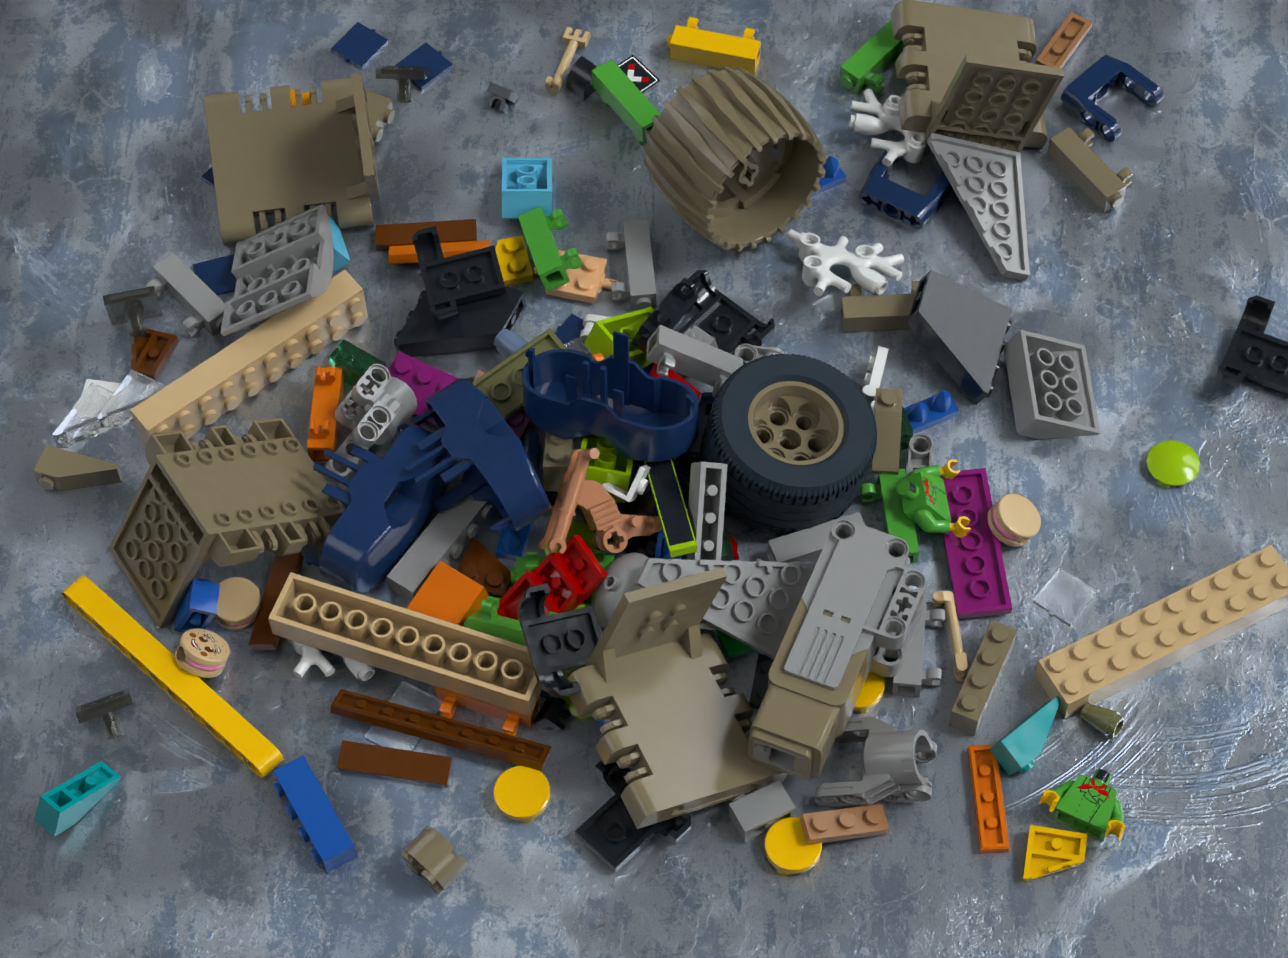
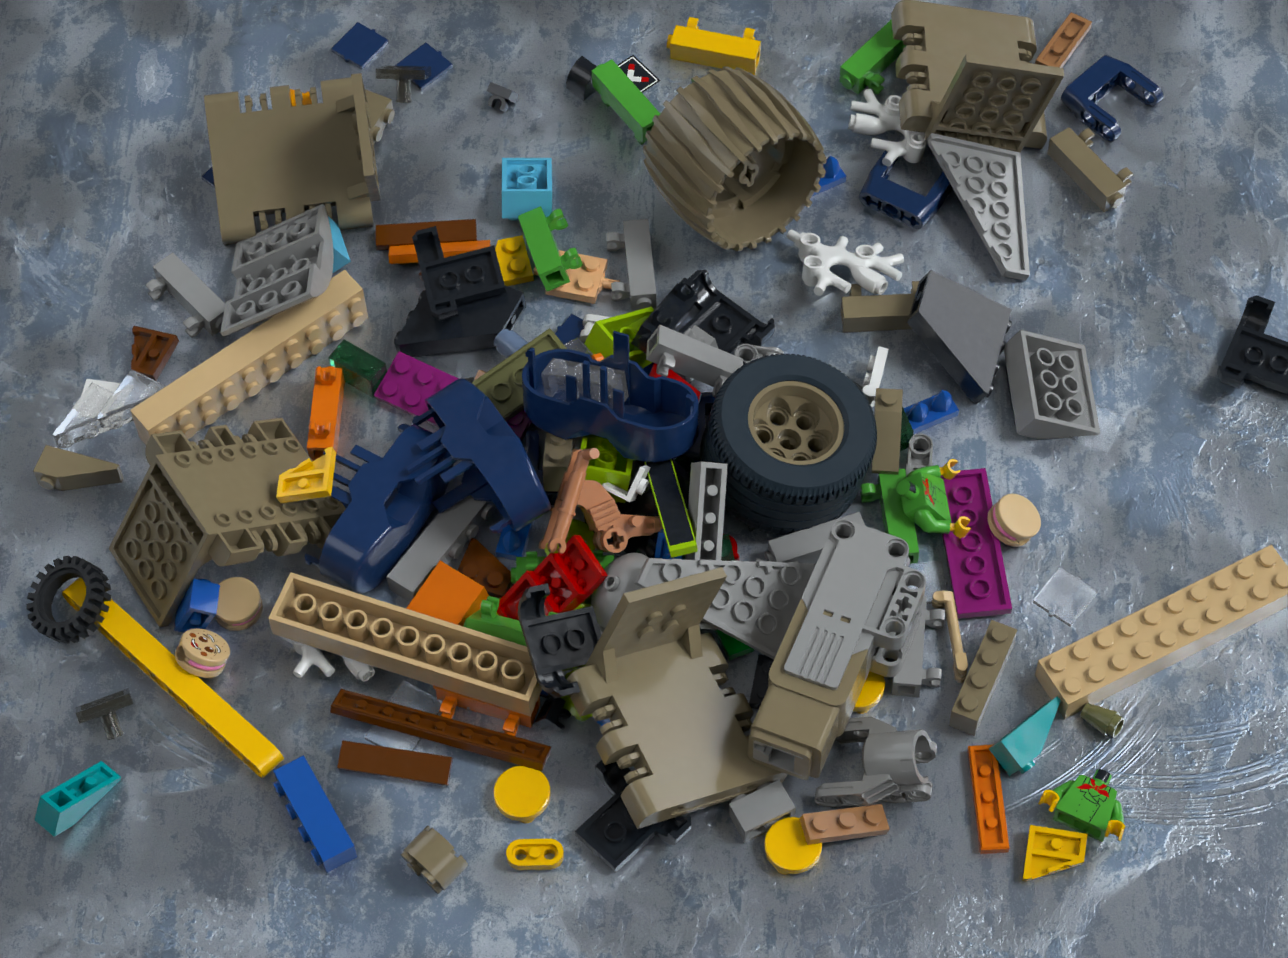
clear smoke tile [103,286,163,337] -> none
dark blue piece [192,254,237,296] -> none
reddish brown tile [248,552,304,650] -> none
light grey piece [325,364,418,481] -> none
tan hinge [545,27,591,95] -> none
lime dish [1146,440,1200,488] -> none
none -> black tyre [26,556,111,644]
none -> yellow wing [276,447,336,504]
none -> yellow plate [506,839,564,870]
none -> clear brick [541,358,629,410]

